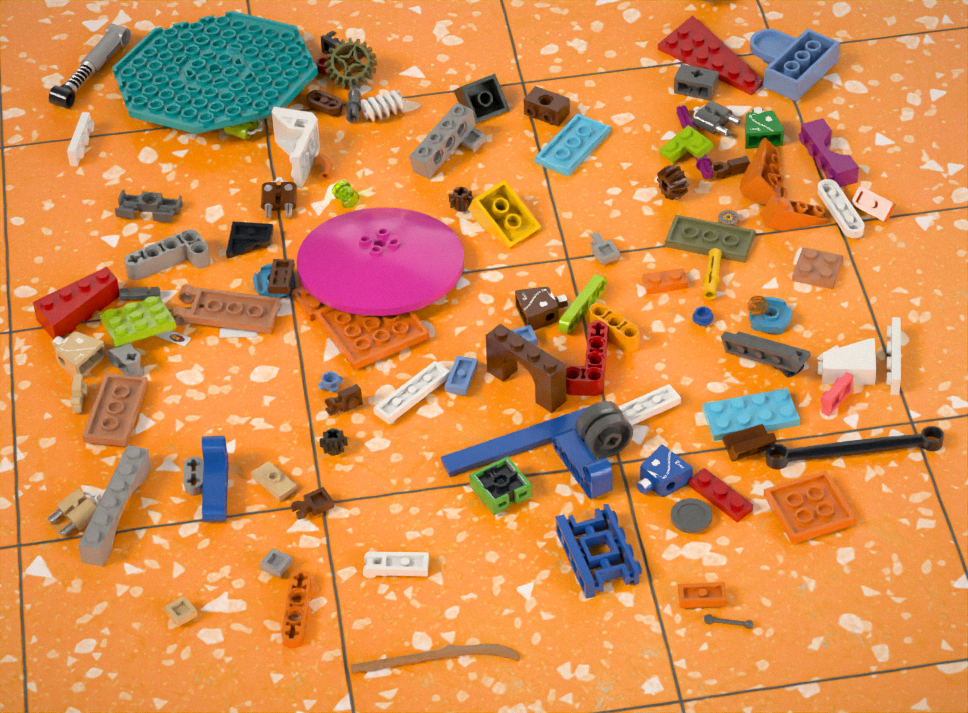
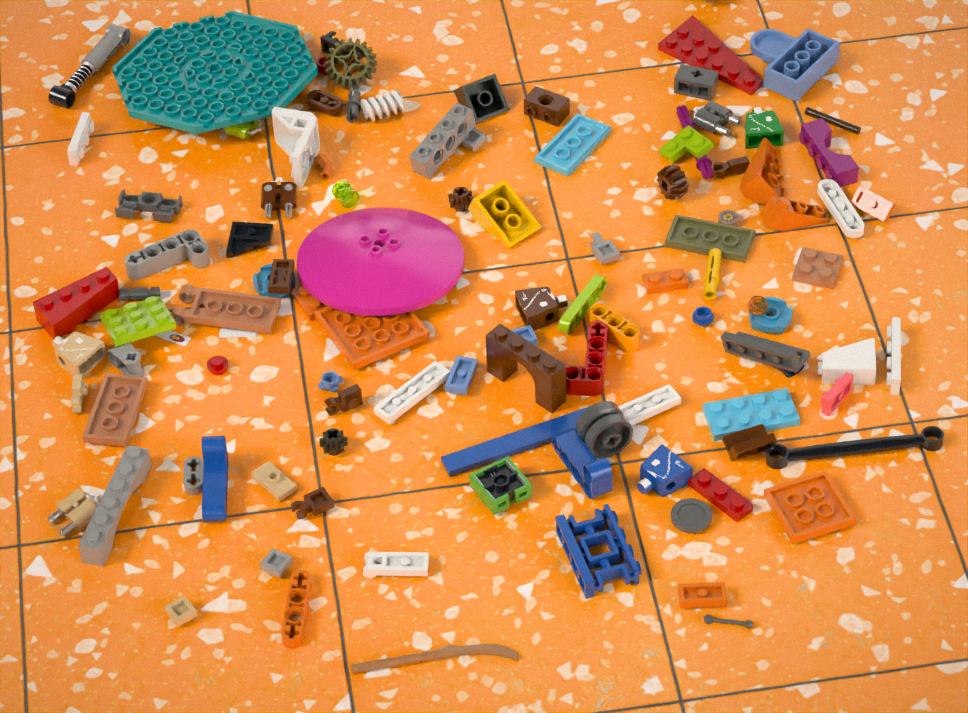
none -> red plate [207,356,229,376]
none -> dark brown bar [805,107,861,135]

